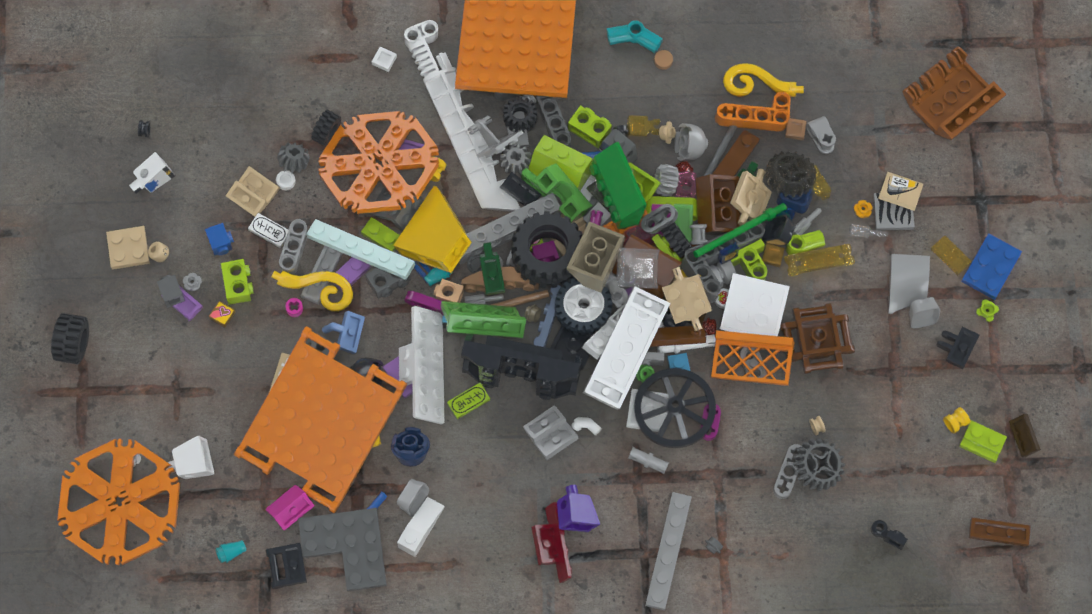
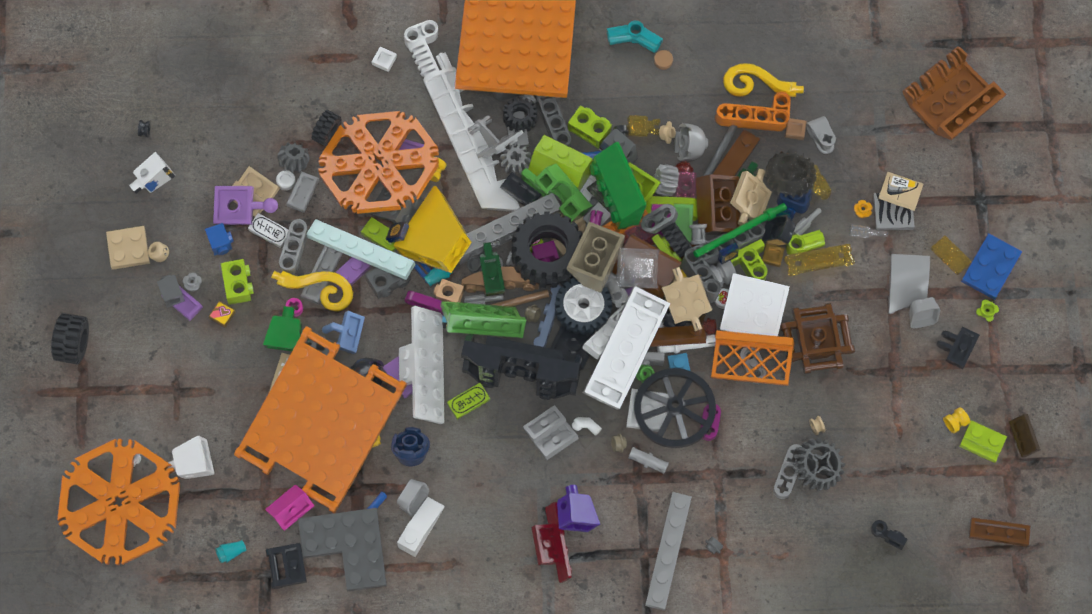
none -> medium lavender plate [213,186,278,225]
none -> green torso [263,306,302,352]
none -> light grey plate [287,171,319,213]
none -> tile [386,221,409,243]
none -> dark tan plate [611,434,627,453]

